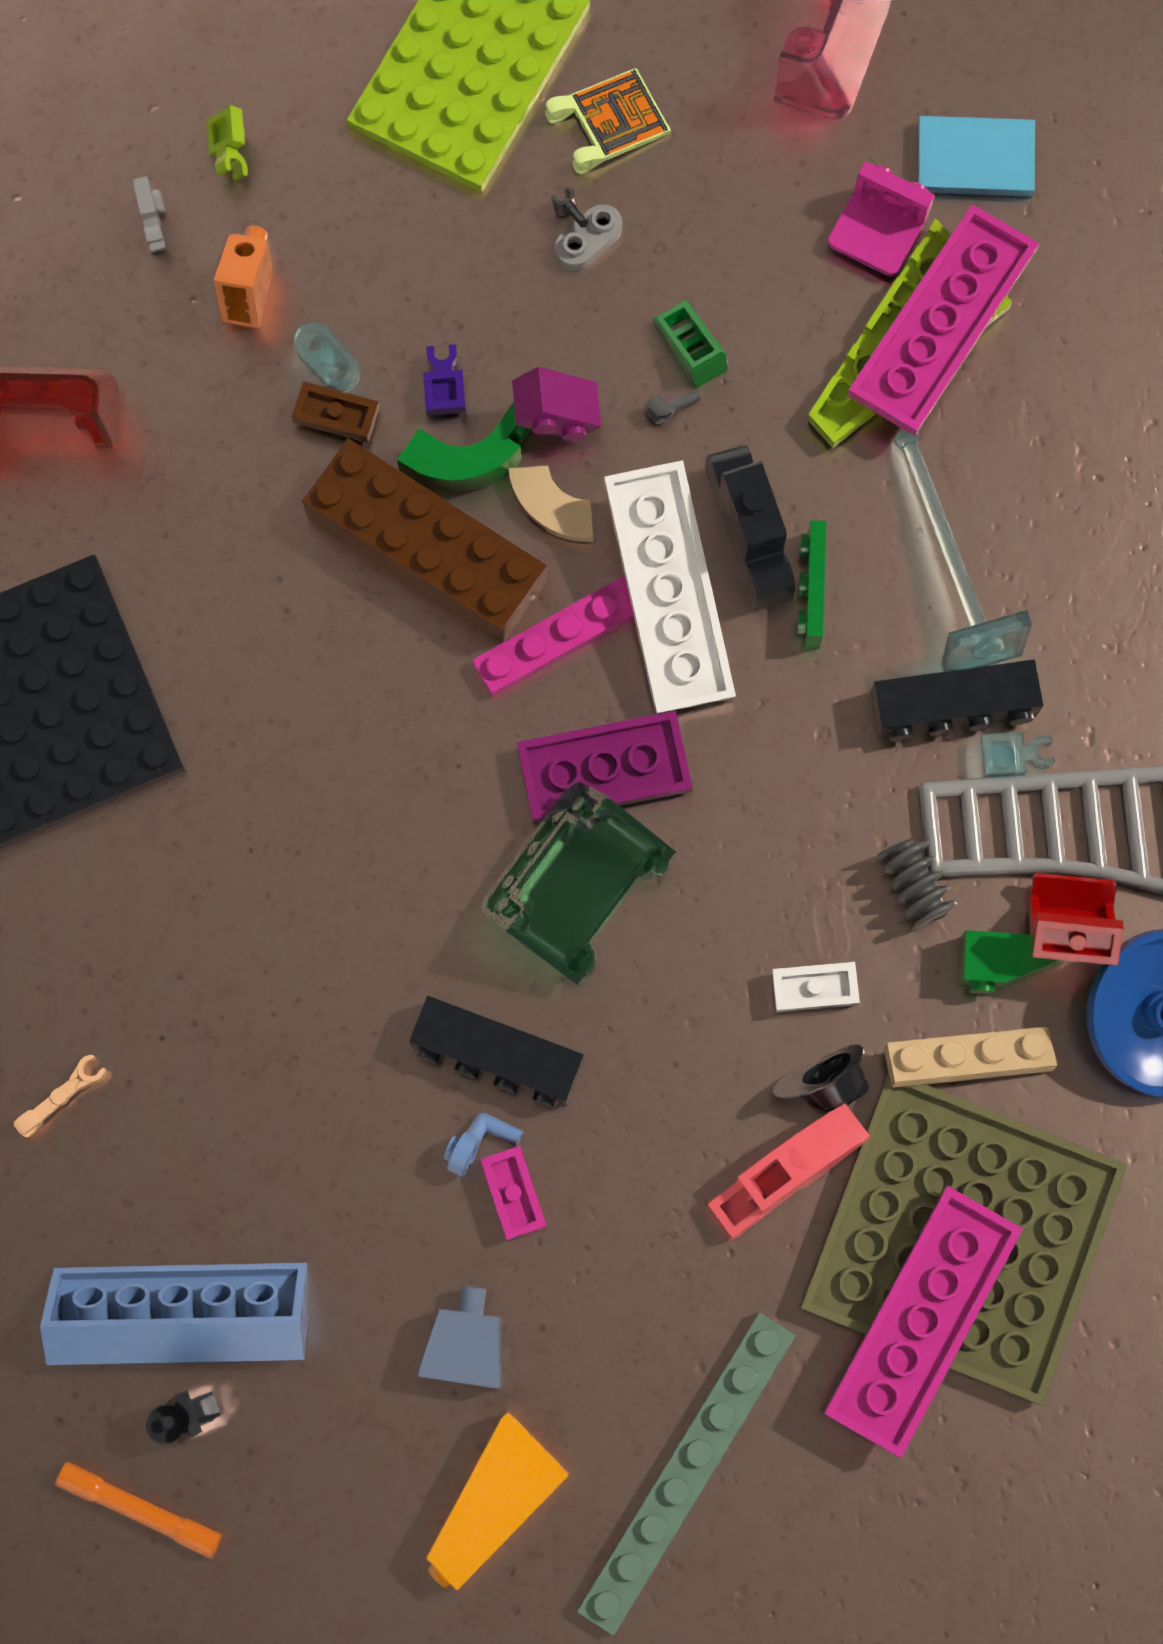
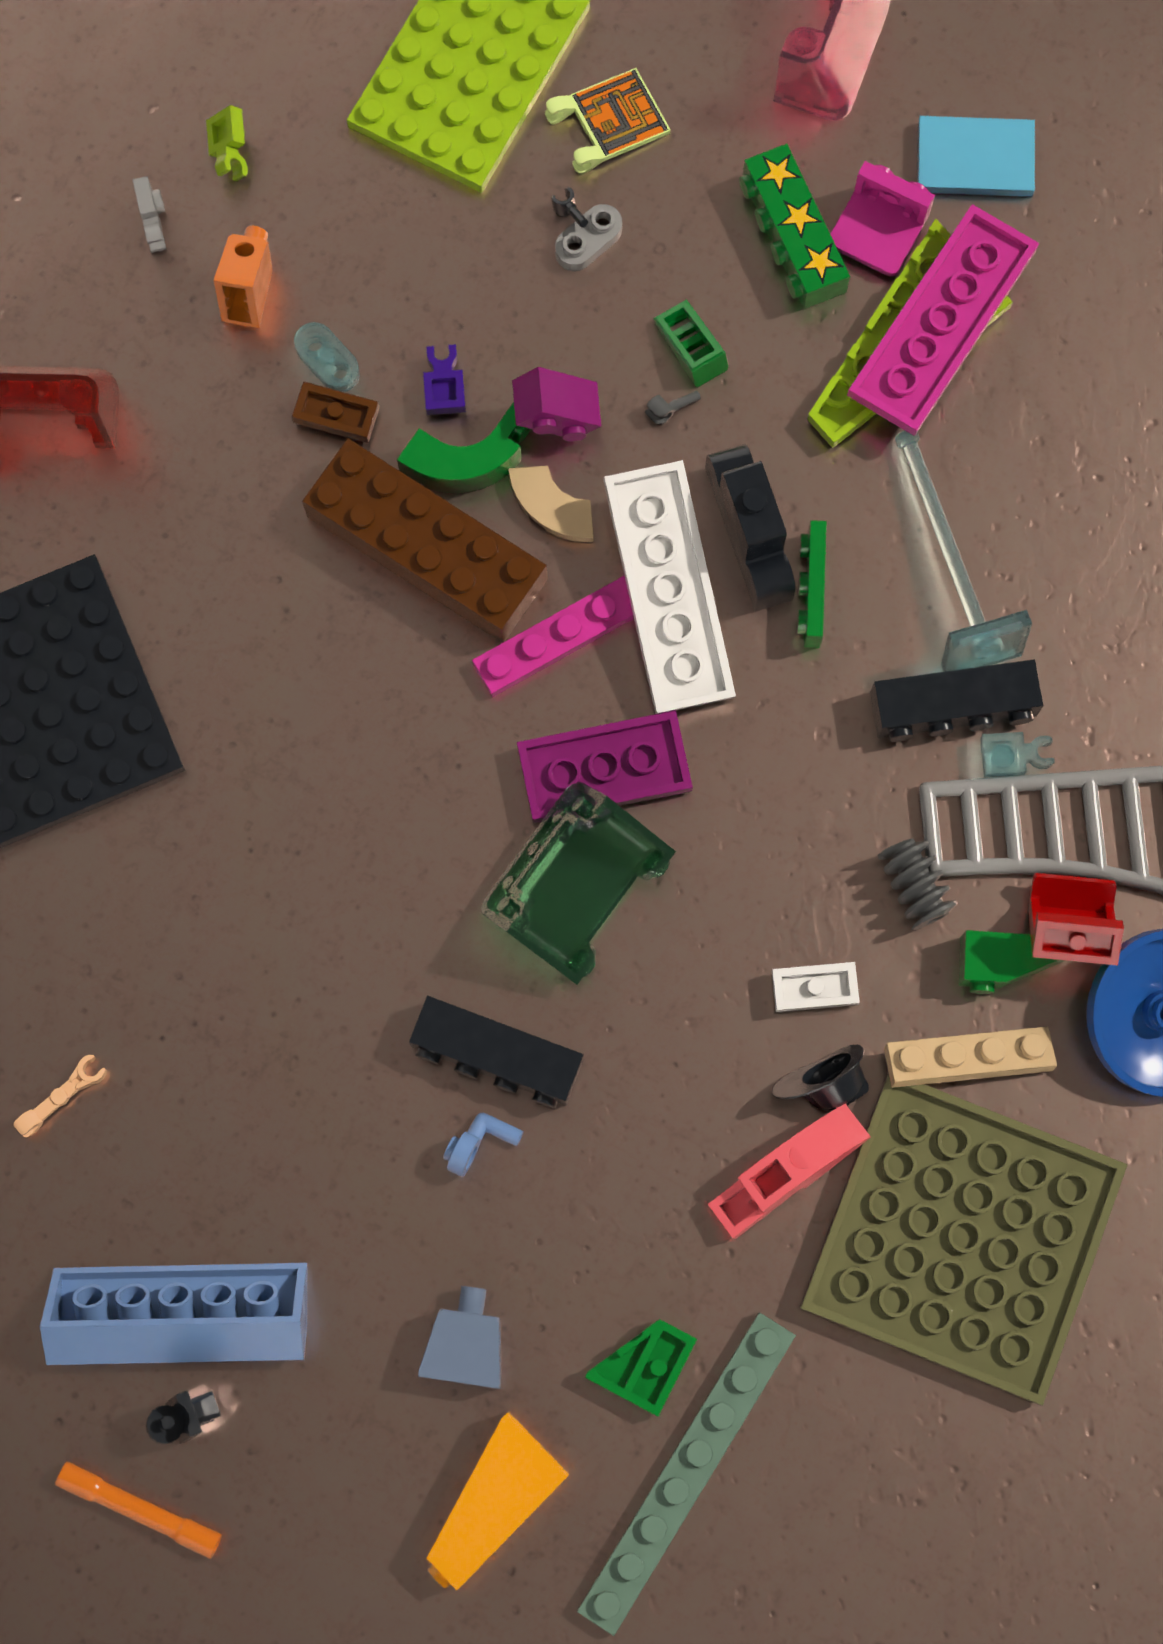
dark pink plate [480,1146,547,1241] -> none
dark pink plate [823,1186,1023,1458] -> none
none -> green wing [585,1319,697,1417]
none -> green brick [739,143,850,309]

